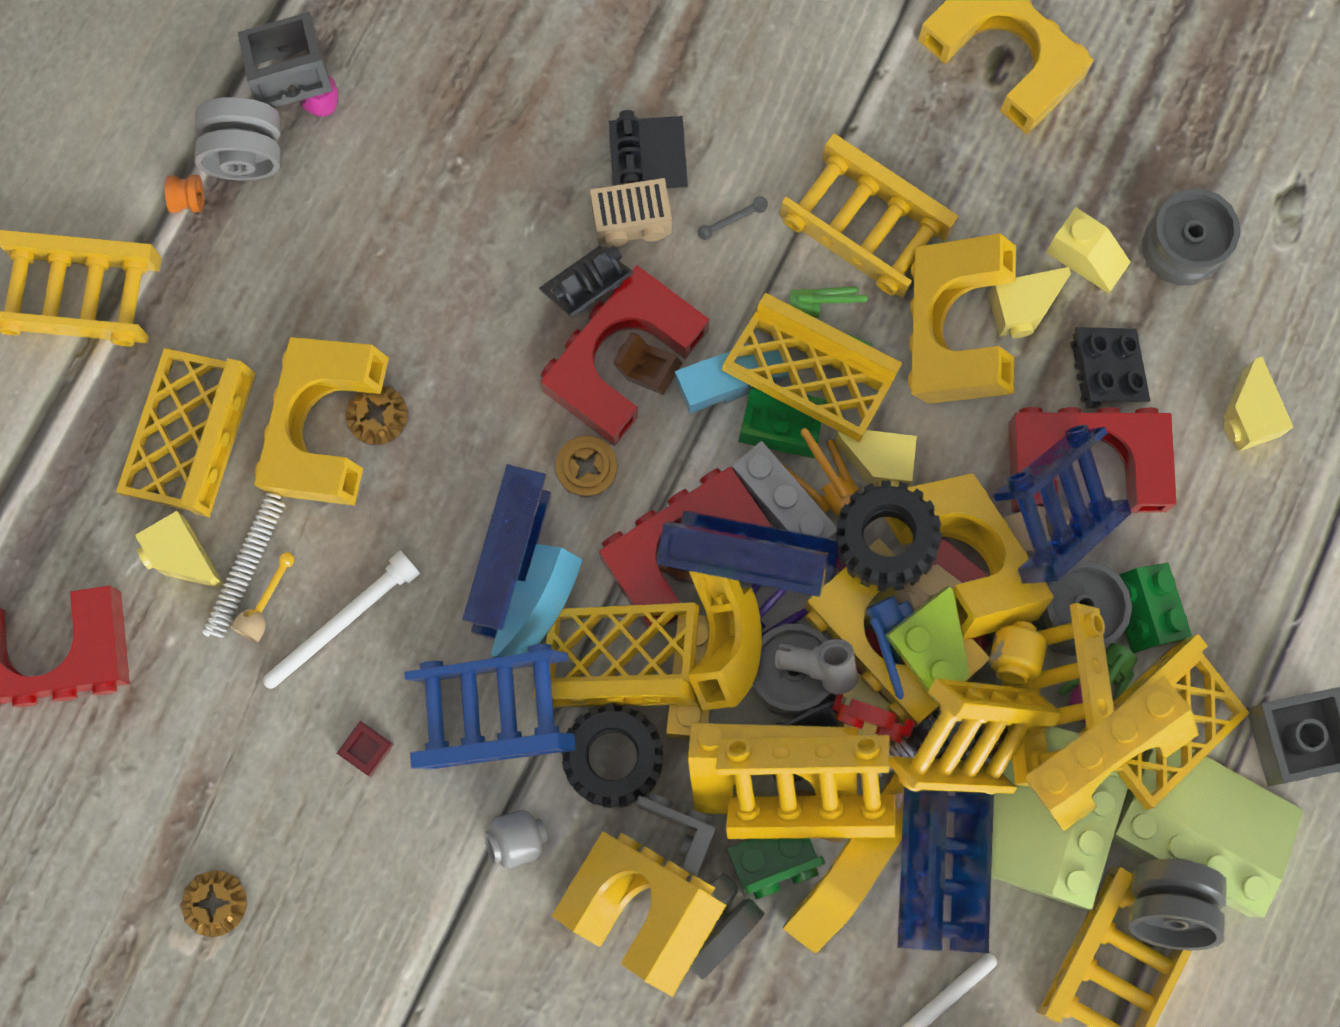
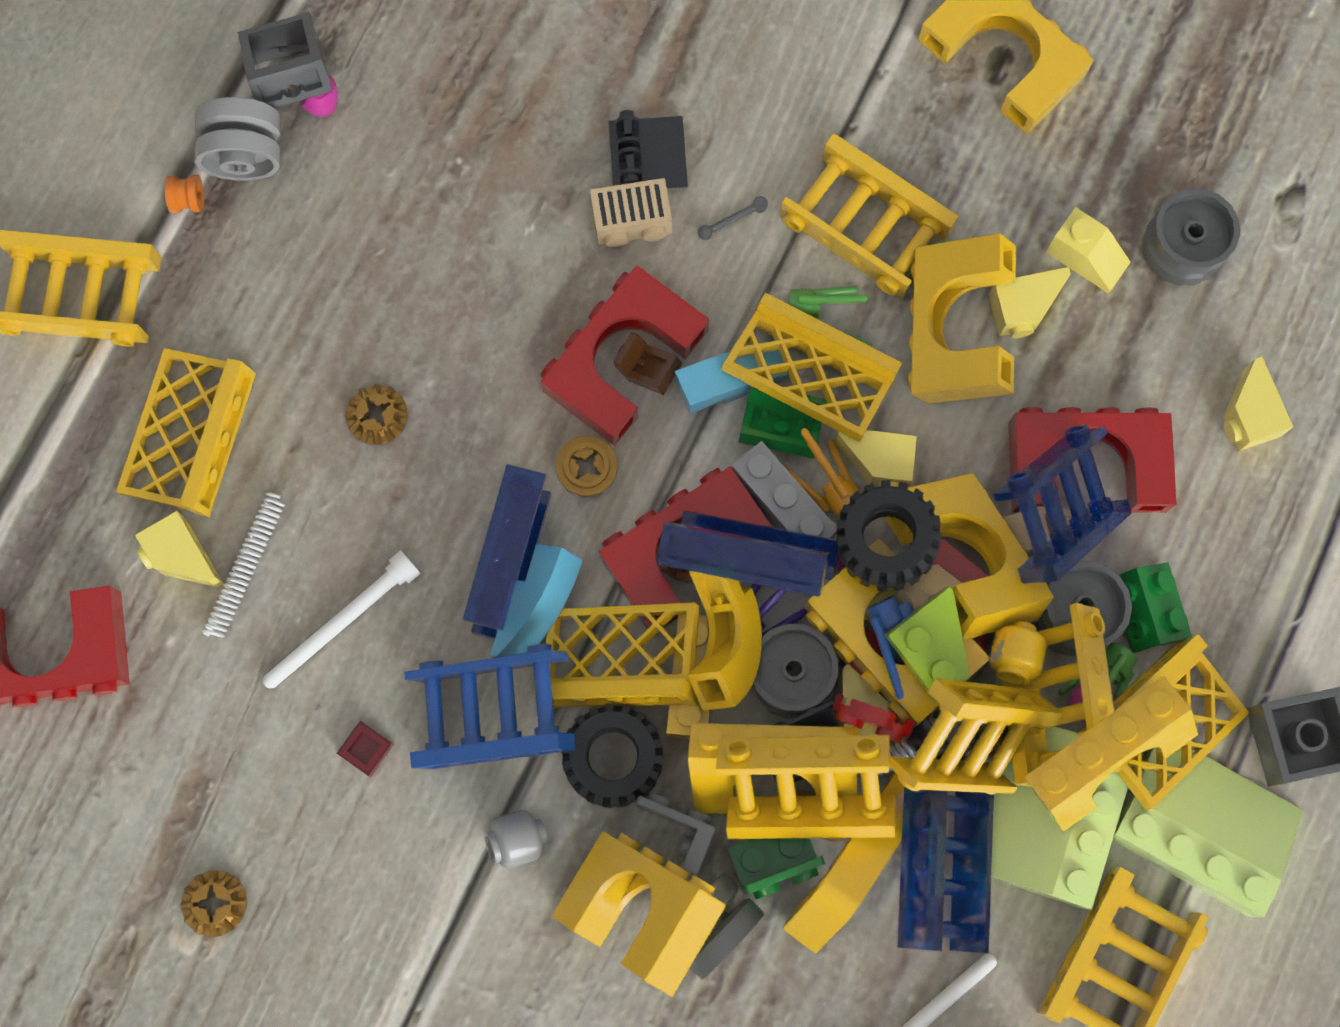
hinge [230,552,295,643] -> none
yellow arch [254,337,389,506] -> none
black hinge [539,245,633,317] -> none
light grey pin [775,639,858,694] -> none
black hinge [1070,327,1151,409] -> none
dark grey wheel [1128,859,1227,951] -> none

